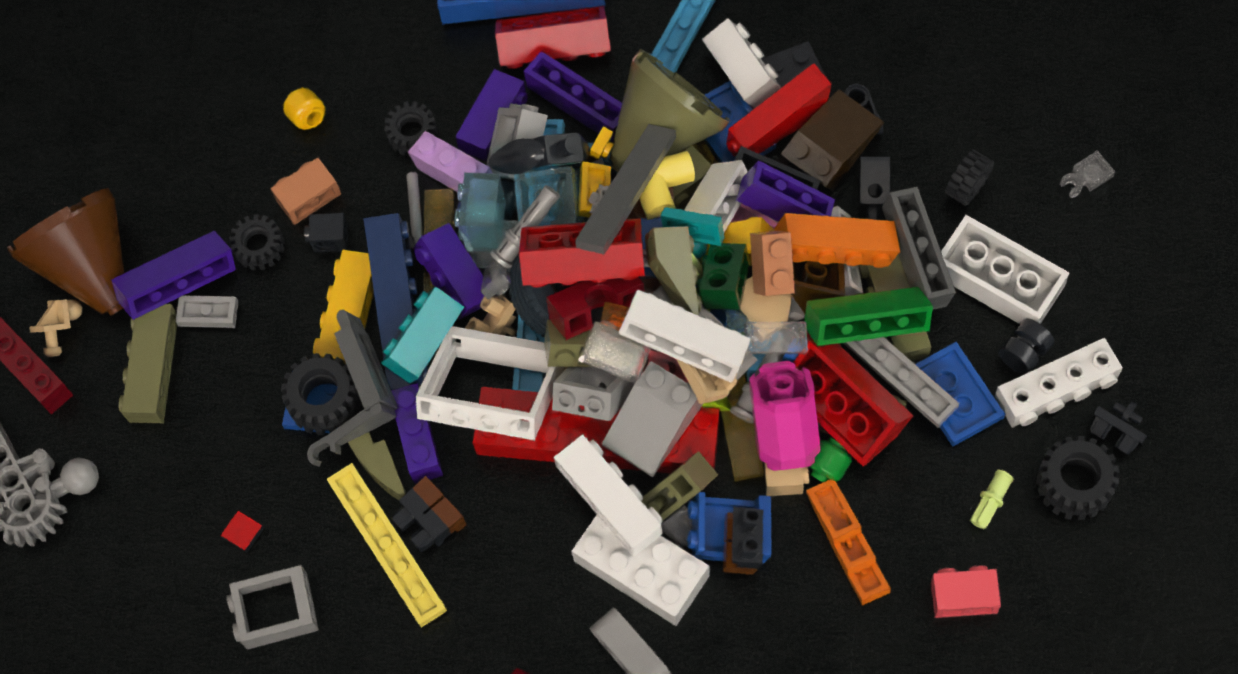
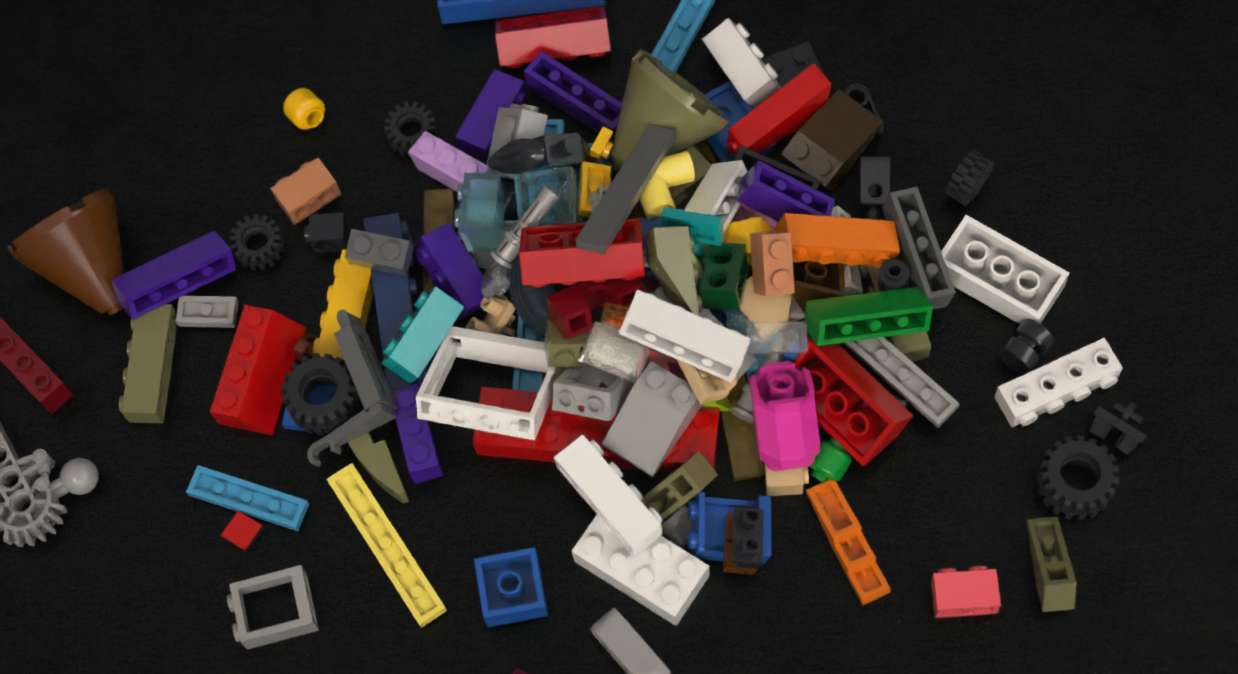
tan piece [29,299,82,357] -> none
black hips [391,476,466,552] -> none
light grey bar [406,172,423,243] -> none
blue plate [915,342,1005,446] -> none
yellowish green axle [970,470,1014,529] -> none
clear plate [1060,151,1115,198] -> none
none -> dark azure plate [186,465,309,531]
none -> red slope [210,305,307,436]
none -> copper tile [293,333,320,361]
none -> dark grey brick [345,229,414,276]
none -> blue brick [474,547,548,627]
none -> black brick [878,259,910,291]
none -> olive slope [1027,517,1076,612]

